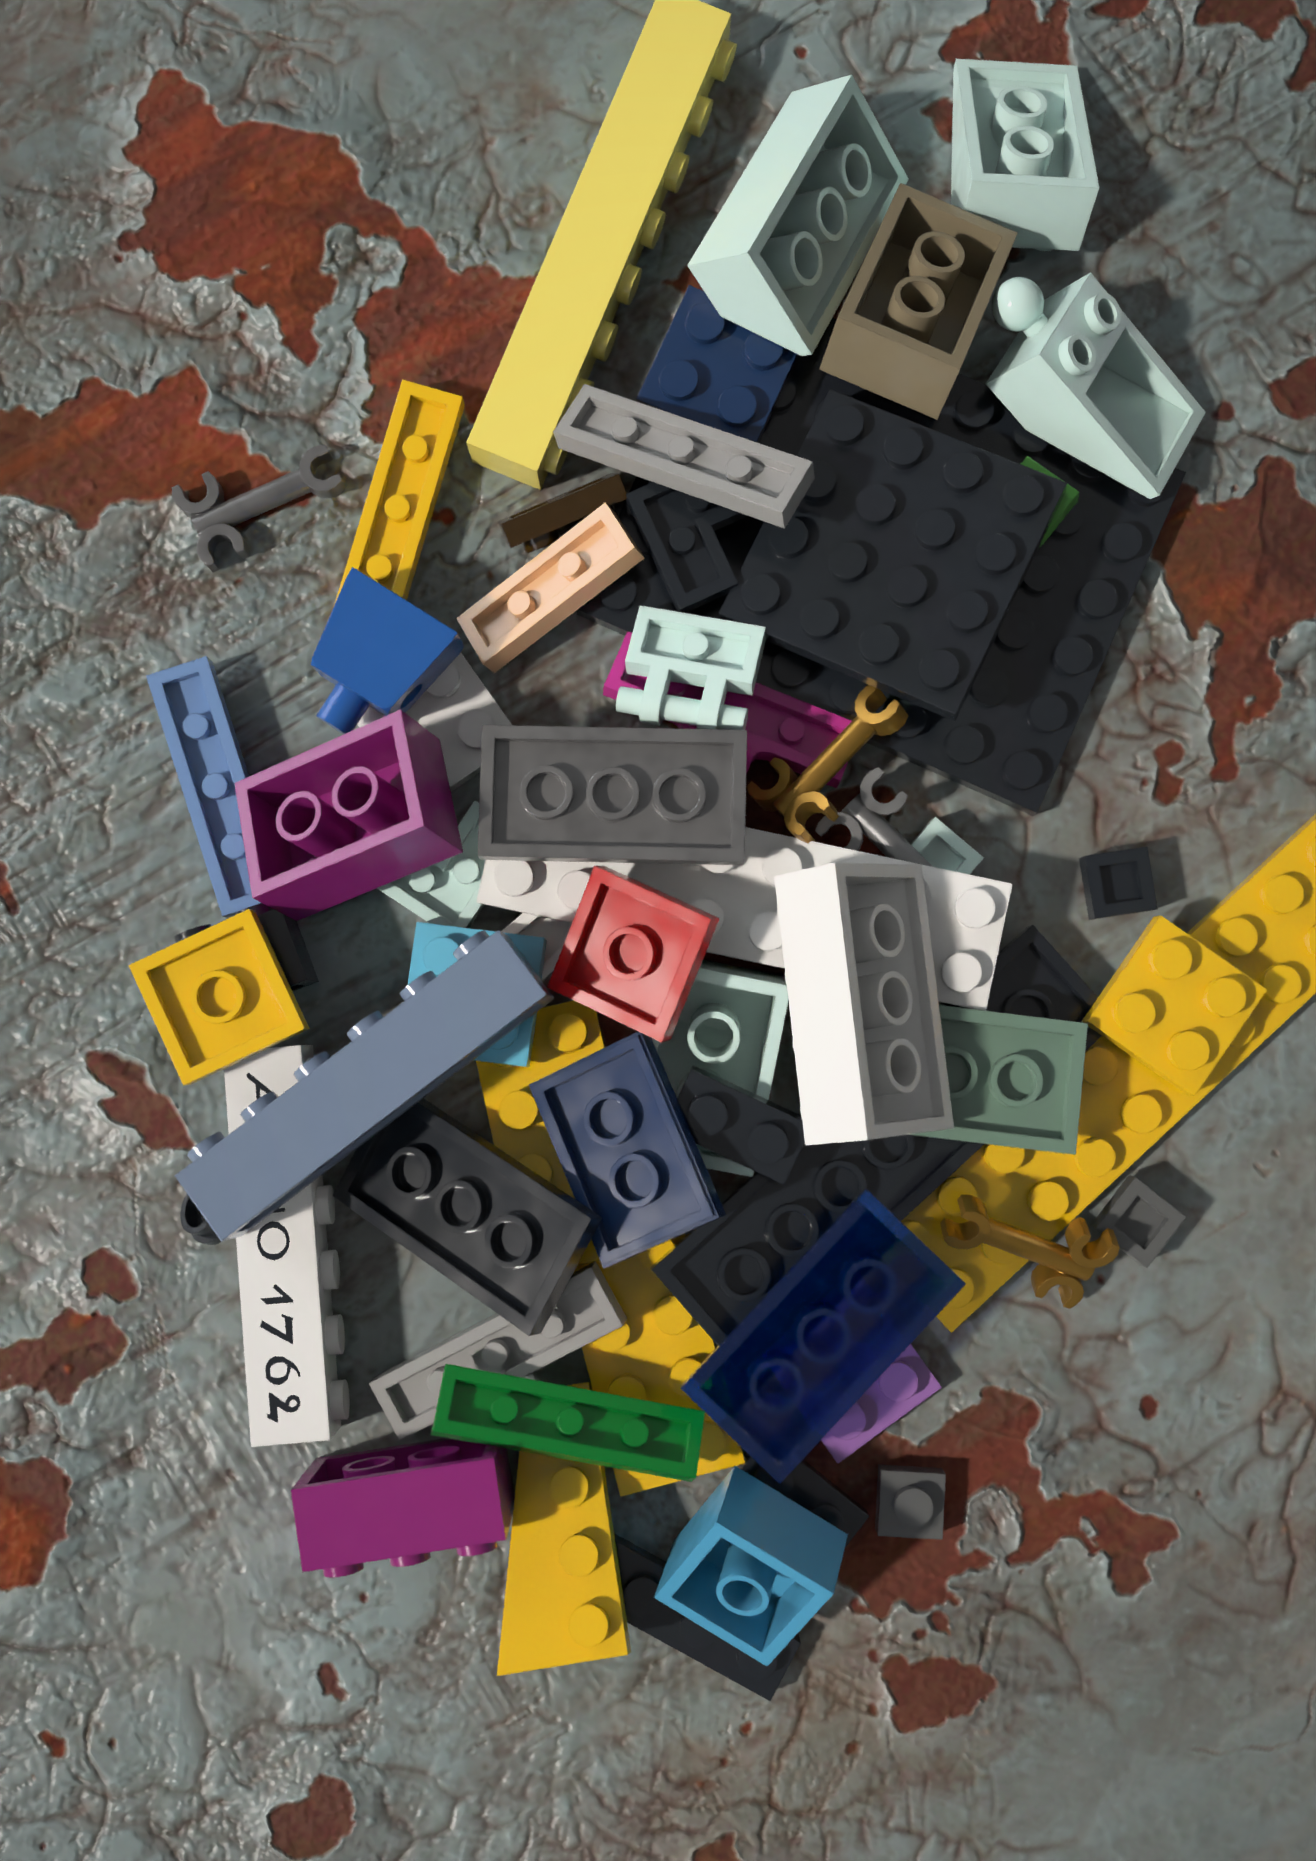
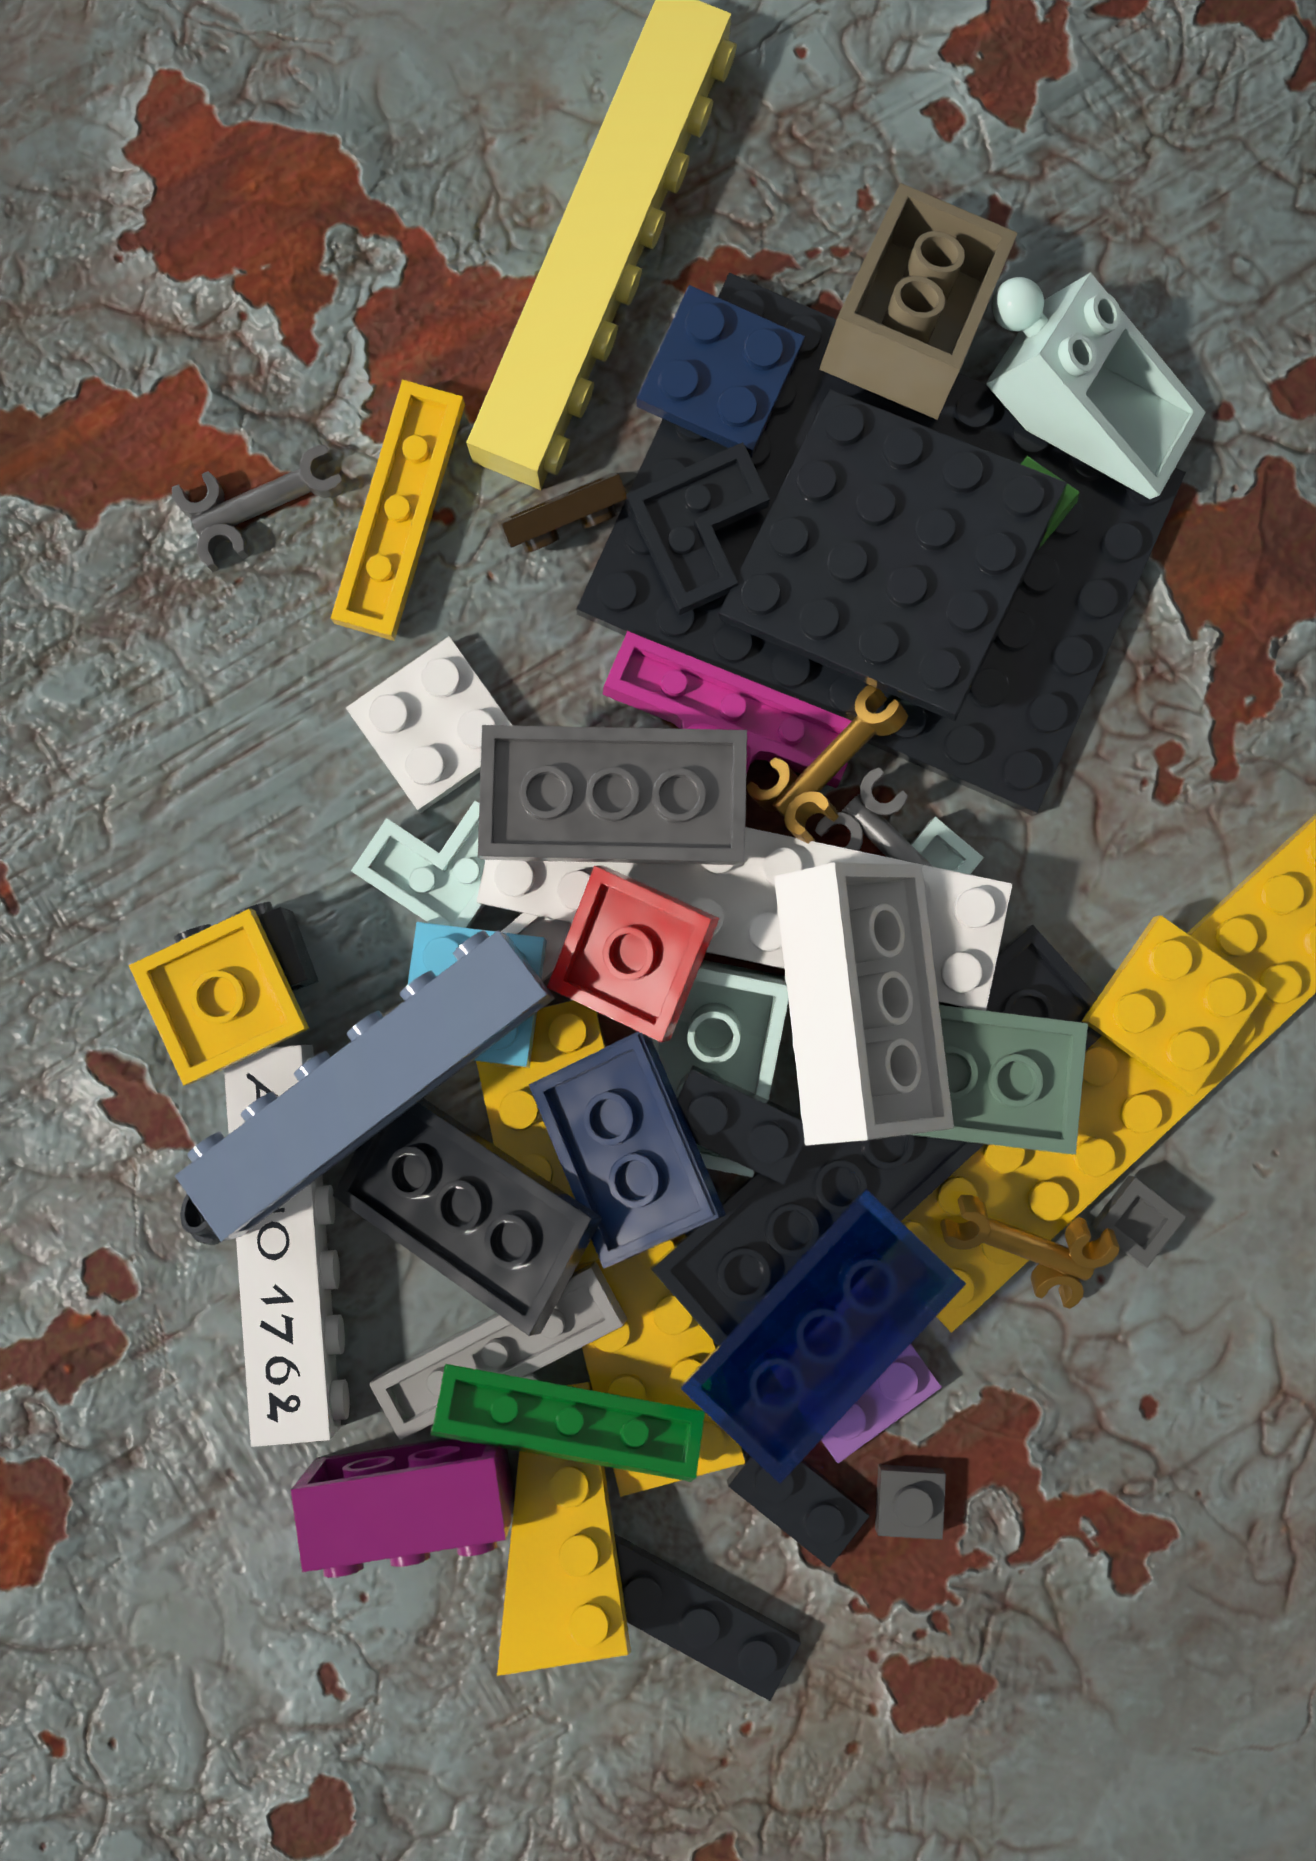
medium blue plate [146,656,261,918] -> none
magenta brick [234,709,463,921] -> none
blue torso [311,567,464,734] -> none
light nougat plate [456,502,644,673] -> none
light grey plate [553,384,815,529] -> none
light aqua plate [616,605,766,730] -> none
dark azure brick [654,1466,848,1666] -> none
light aqua slope [687,74,908,356] -> none
light aqua slope [951,59,1099,251] -> none
black plate [1079,847,1158,920] -> none

